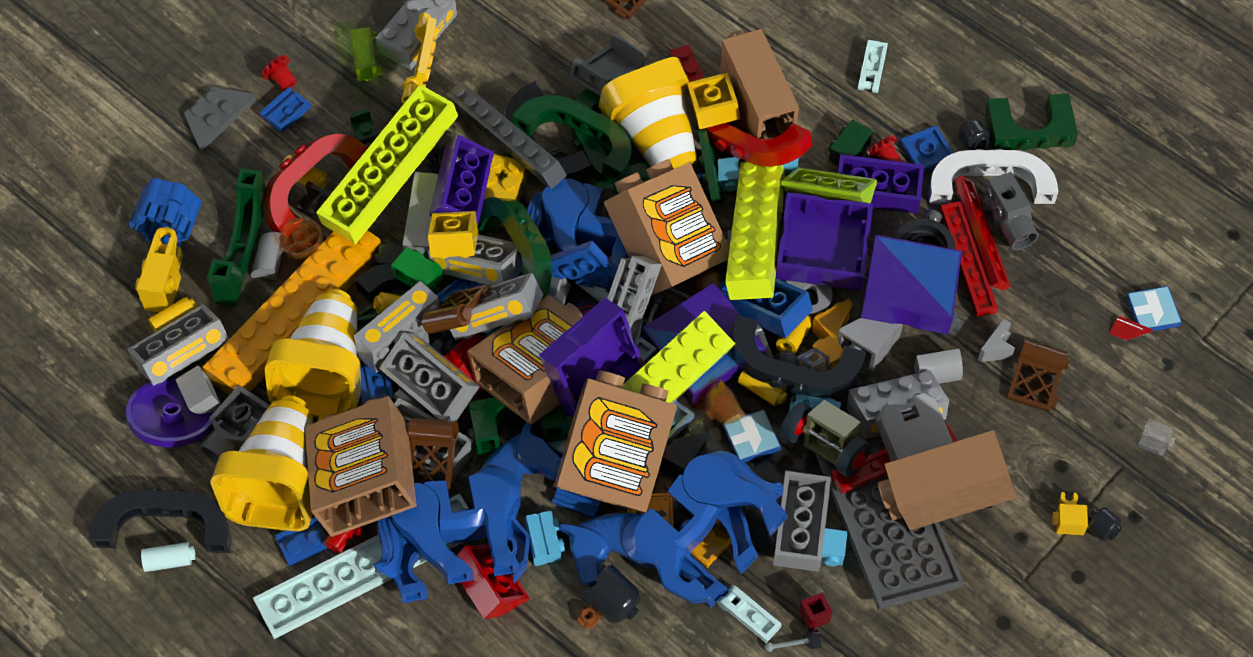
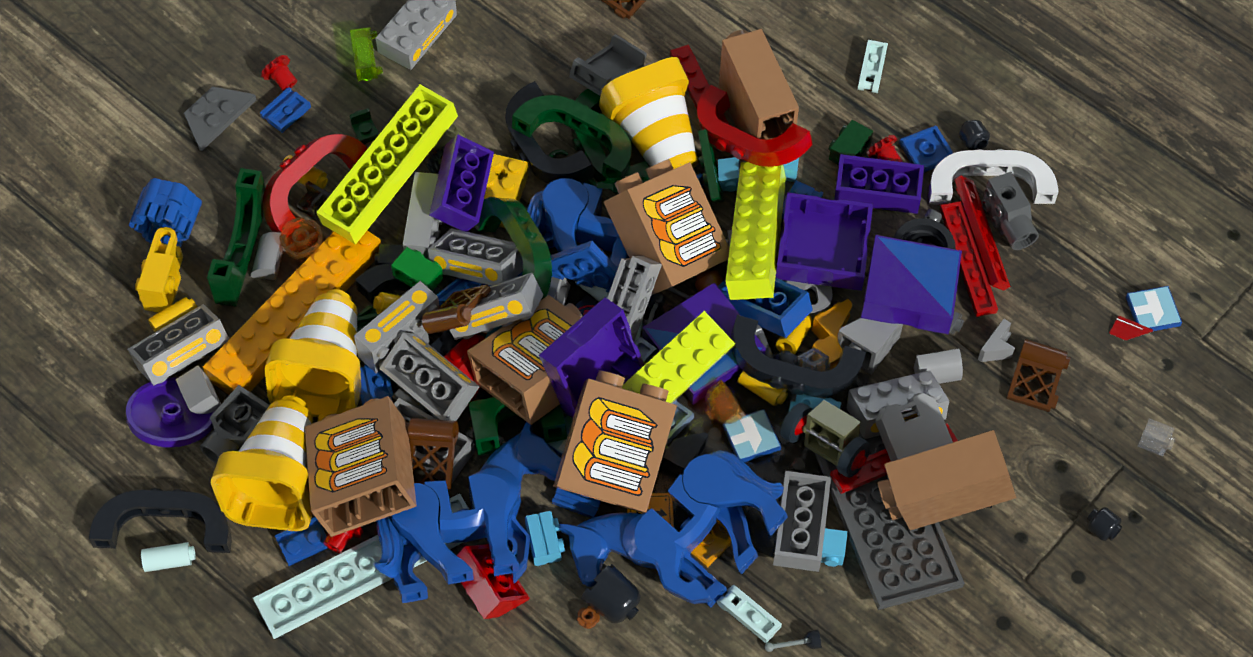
yellow plate [401,13,439,103] -> none
yellow brick [428,211,478,259] -> none
dark grey brick [446,81,567,189] -> none
yellow brick [687,72,740,129] -> none
lime slope [781,167,877,203] -> none
dark red brick [799,592,833,631] -> none
dark green arch [985,93,1078,151] -> none
yellow brick [1052,492,1088,535] -> none

